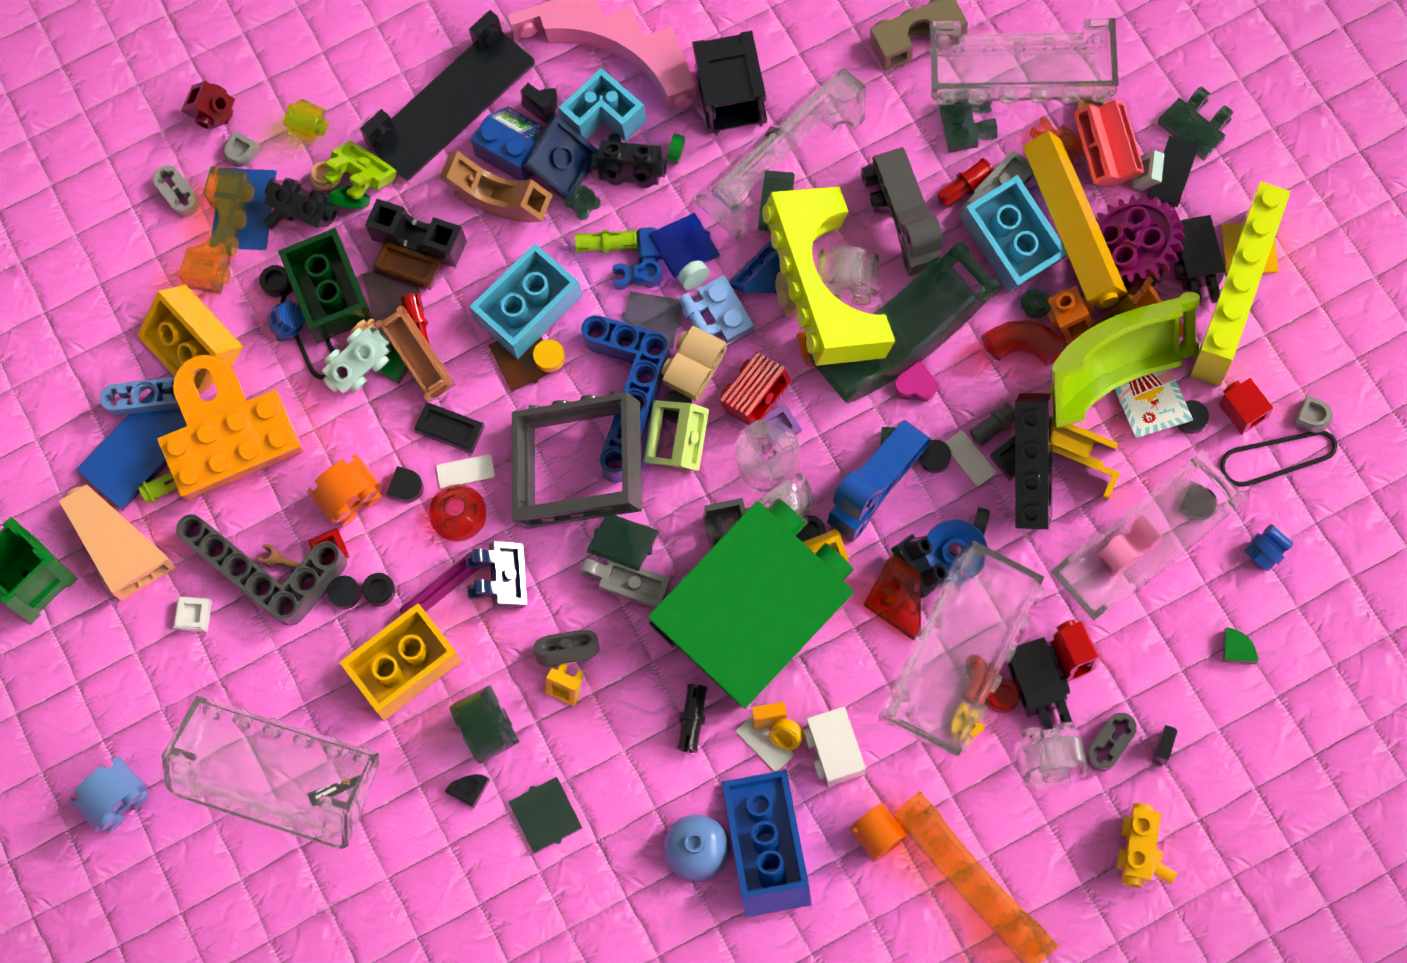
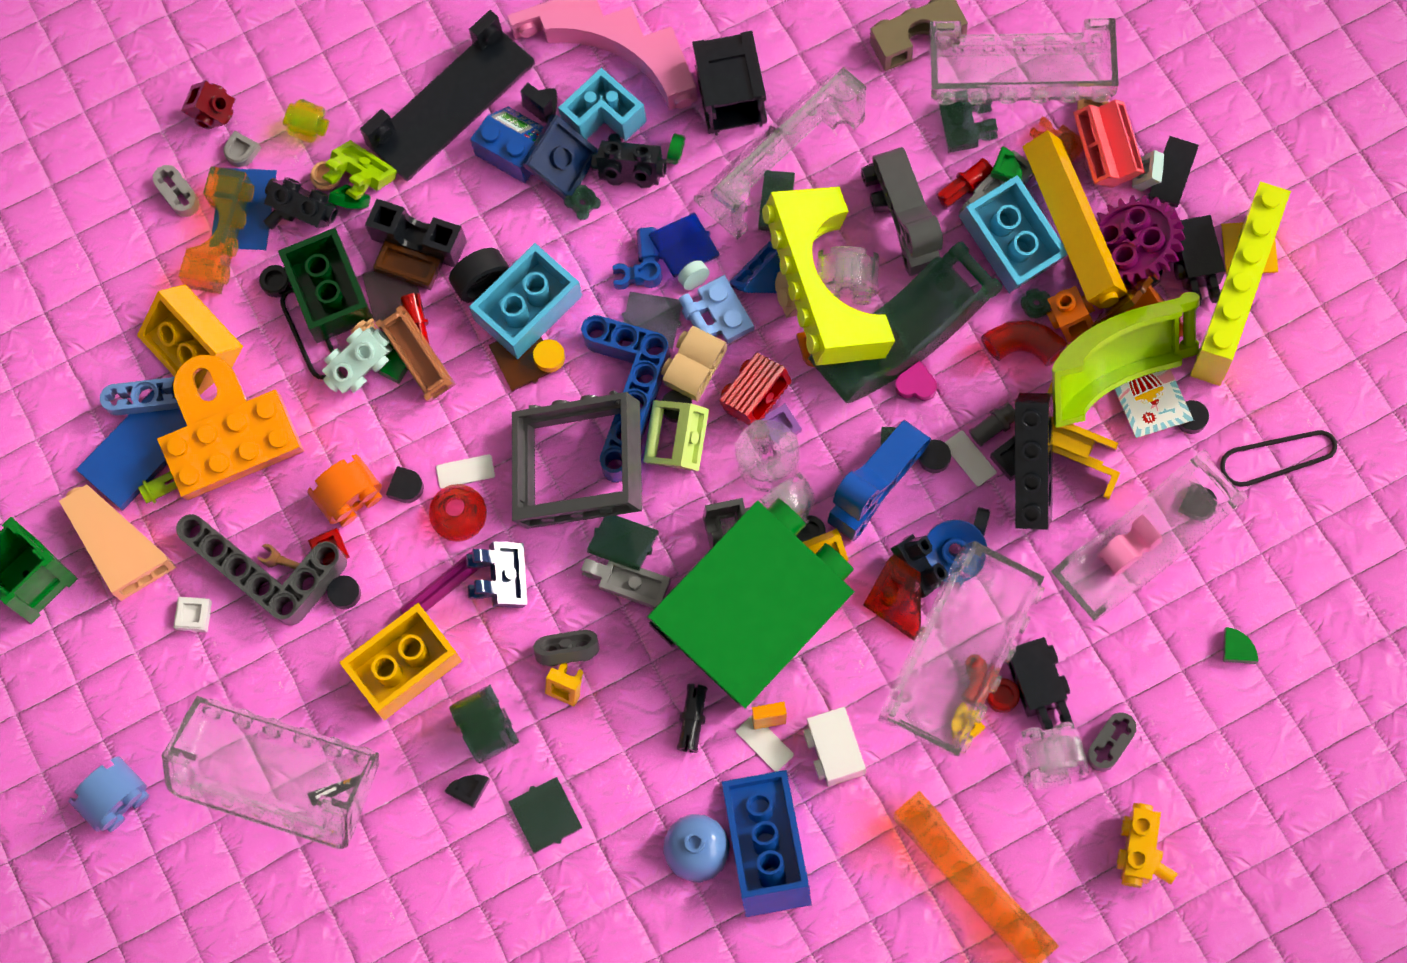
blue piece [268,300,305,341] -> none
black tile [362,573,396,606] -> none
black tile [414,402,485,454] -> none
medium nougat arch [439,151,553,222] -> none
lime pin [575,229,637,254] -> none
yellow tile [769,719,804,750] -> none
orange piece [849,803,908,862] -> none
red brick [1050,619,1101,681] -> none
black tile [1152,725,1178,766] -> none
clear green plate [1158,86,1234,161] -> none
red brick [1219,378,1273,434] -> none
blue piece [1244,524,1293,571] -> none
light grey tile [1294,395,1333,433] -> none
none -> black tyre [448,247,509,303]
none -> green tile [991,146,1022,182]

